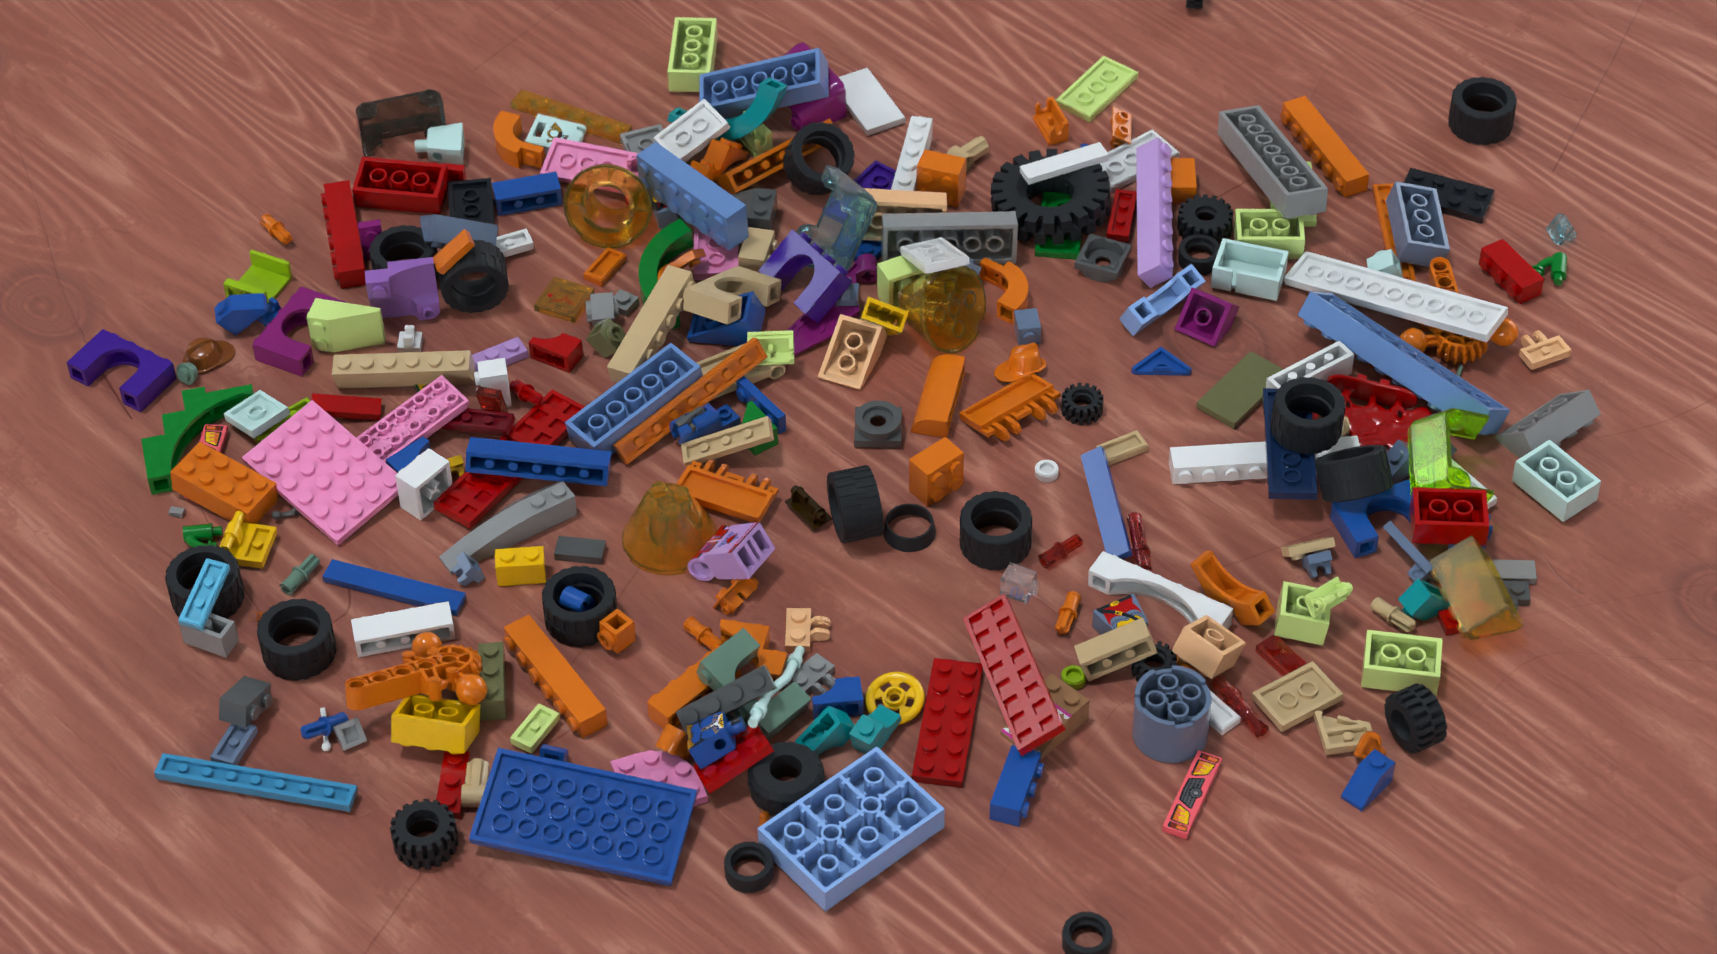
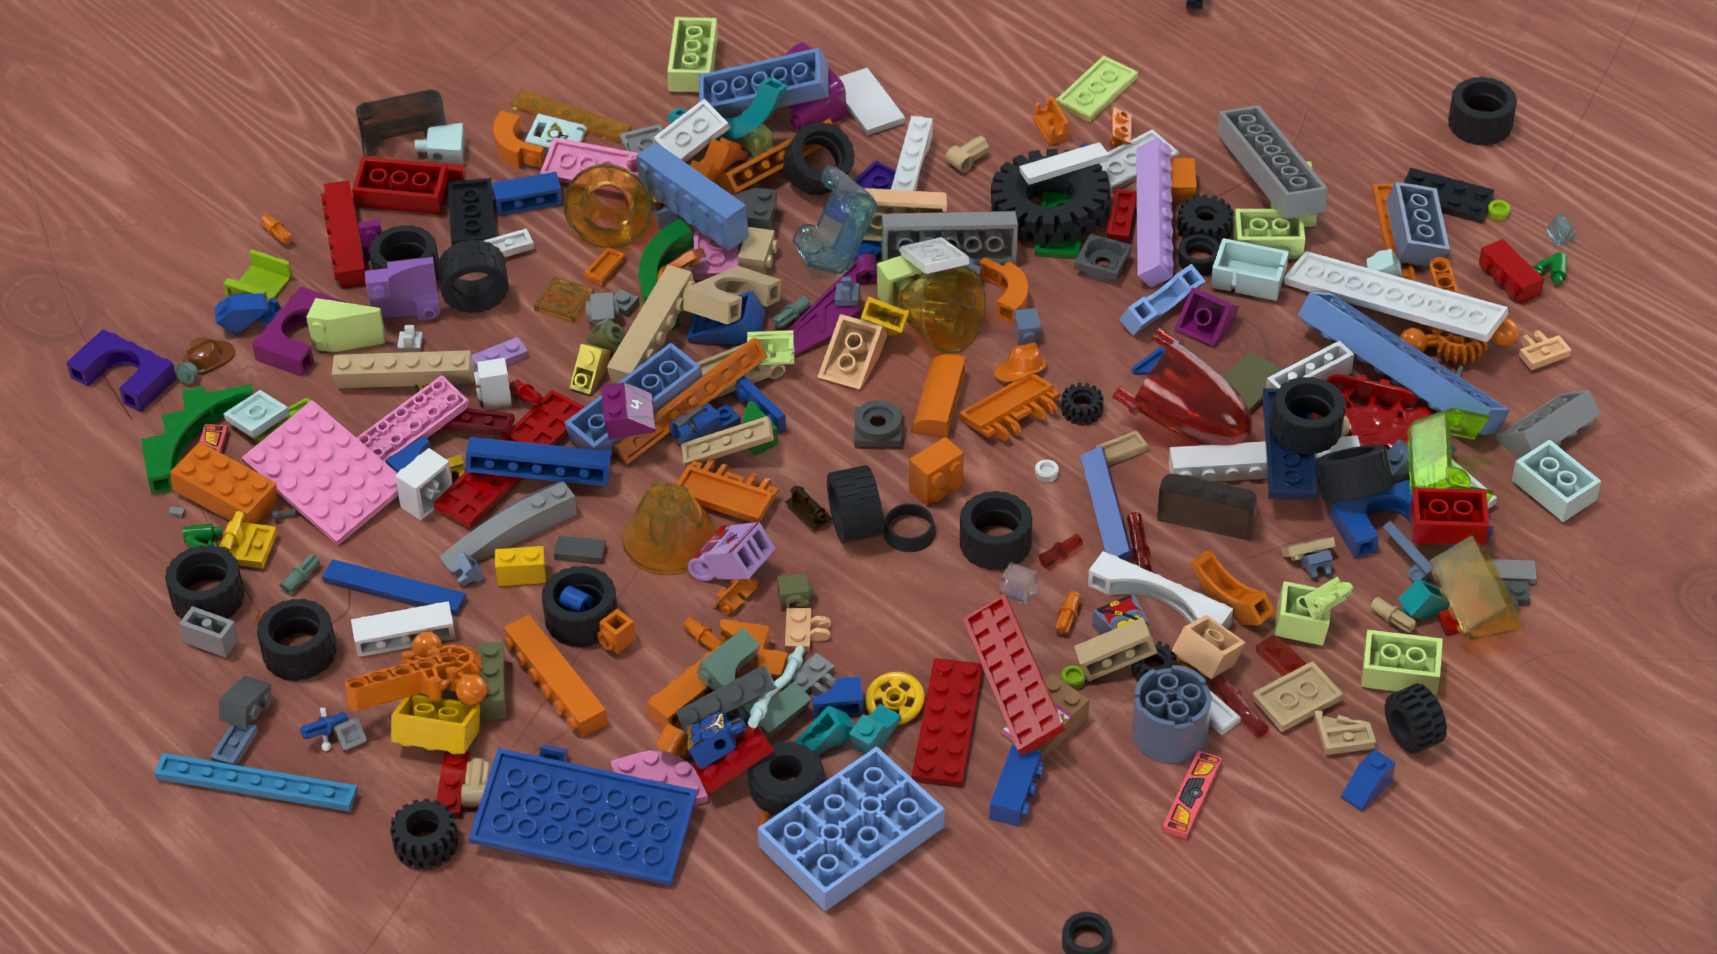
medium azure tile [178,558,231,631] -> none
red tile [311,393,382,421] -> none
sand blue slope [420,214,498,249] -> none
orange tile [433,229,475,275] -> none
clear red plate [476,386,509,413] -> none
yellowish green plate [510,703,560,754] -> none
red arch [528,333,583,373] -> none
black tyre [724,842,774,893] -> none
dark purple arch [758,229,853,323] -> none
orange brick [916,149,966,207] -> none
orange brick [1280,96,1369,198] -> none
orange tile [1353,731,1386,760] -> none
none -> light yellow slope [569,344,611,394]
none -> magenta slope [601,382,656,440]
none -> sand green axle [772,296,811,328]
none -> olive brick [777,573,814,611]
none -> clear red windscreen [1112,328,1252,445]
none -> clear smoke windscreen [1157,474,1259,541]
none -> lime tile [1487,200,1511,221]

